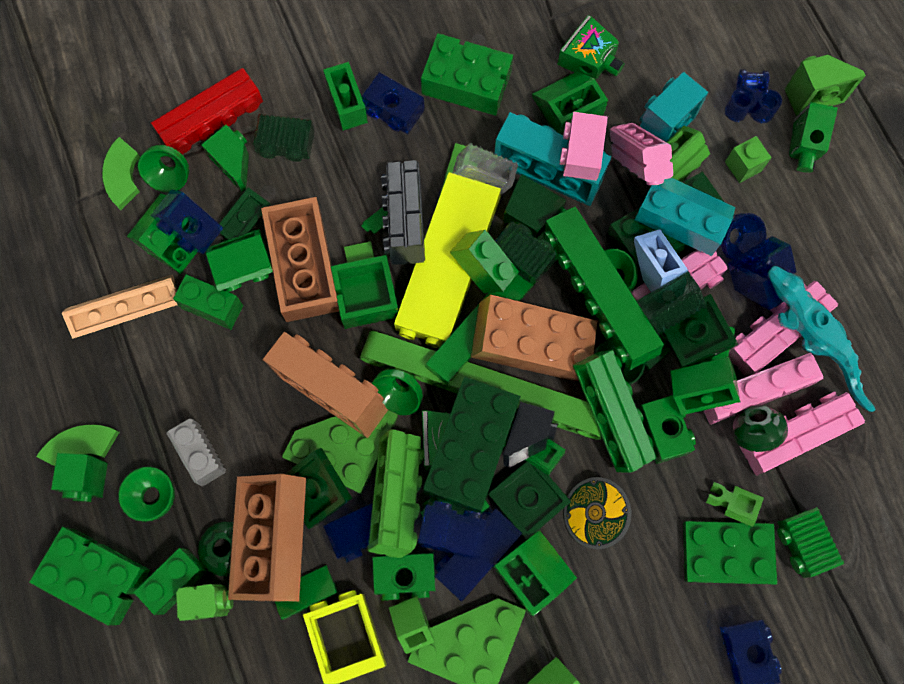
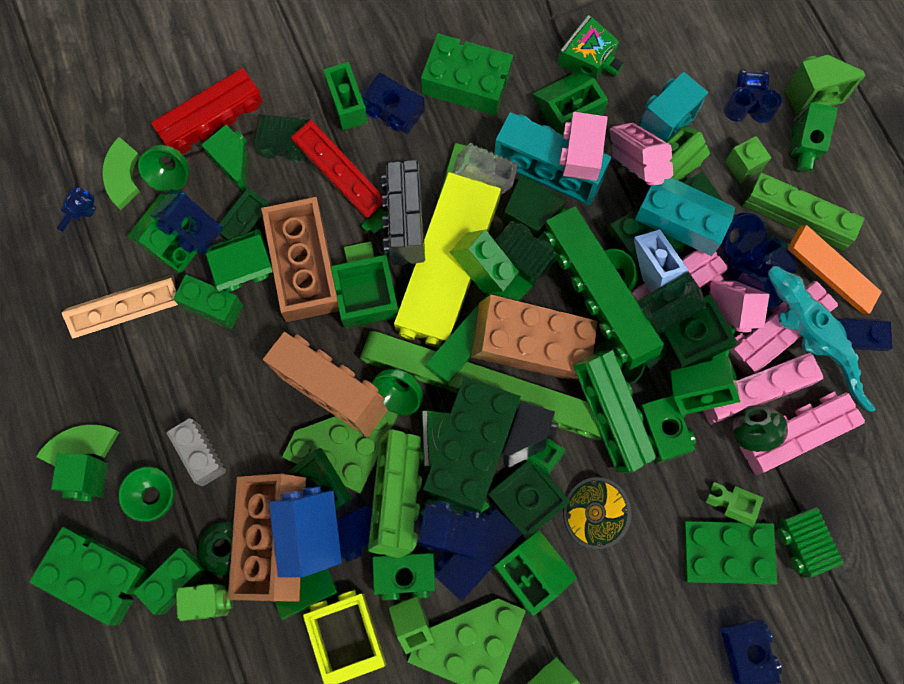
none -> clear blue piece [57,188,96,232]
none -> blue brick [269,486,342,578]
none -> red tile [291,120,382,219]
none -> bright pink brick [710,281,769,332]
none -> bright green brick [743,172,864,251]
none -> orange tile [787,225,882,315]
none -> clear blue plate [835,318,893,351]

